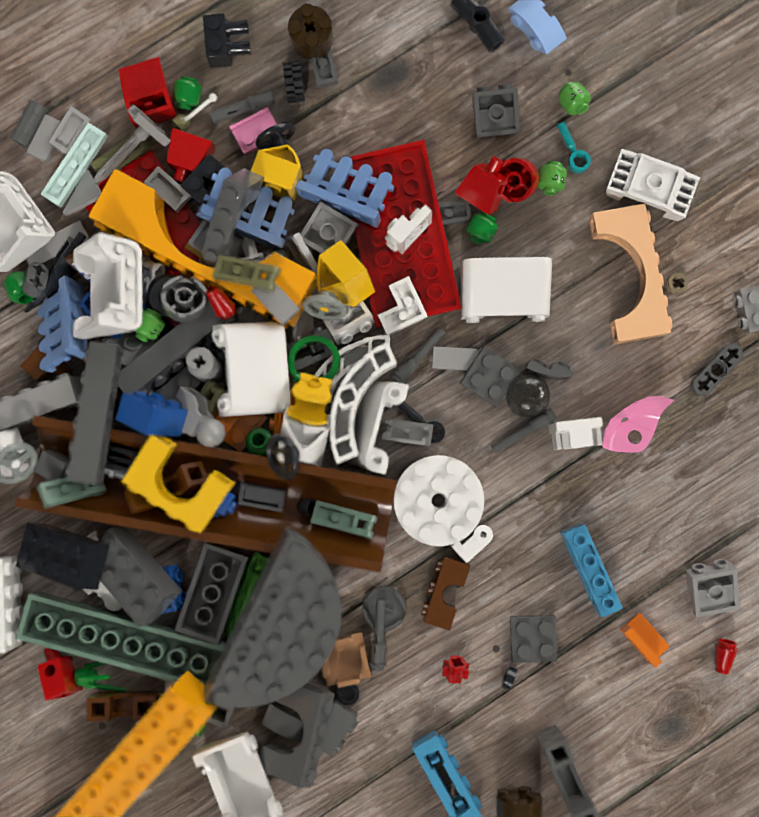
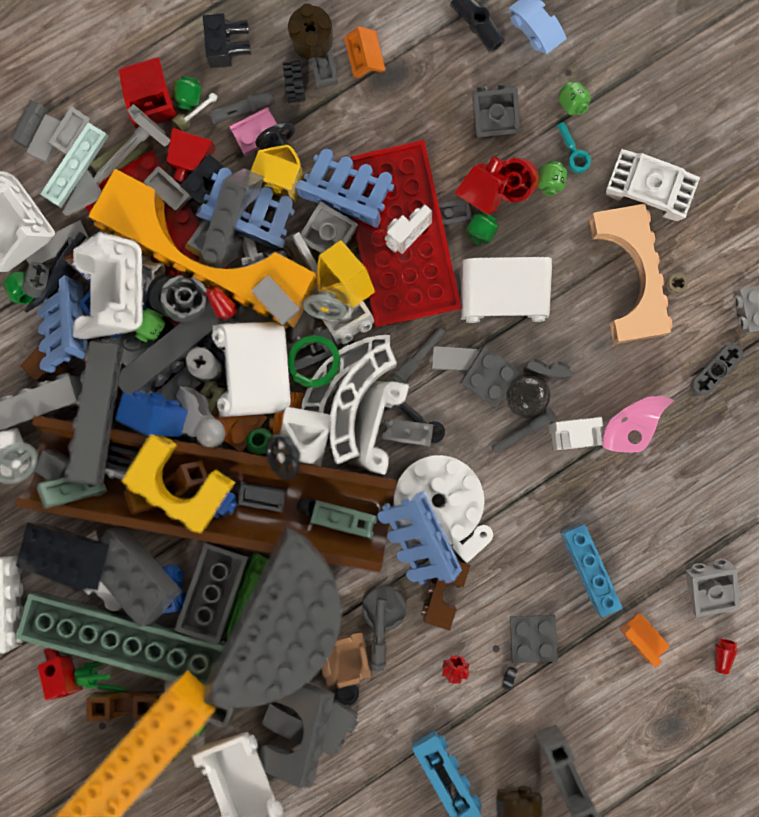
olive plate [212,255,281,292] -> none
yellow piece [286,372,332,425] -> none
white plate [378,276,428,335] -> none
none -> orange panel [344,26,386,78]
none -> medium blue fence [378,491,462,585]

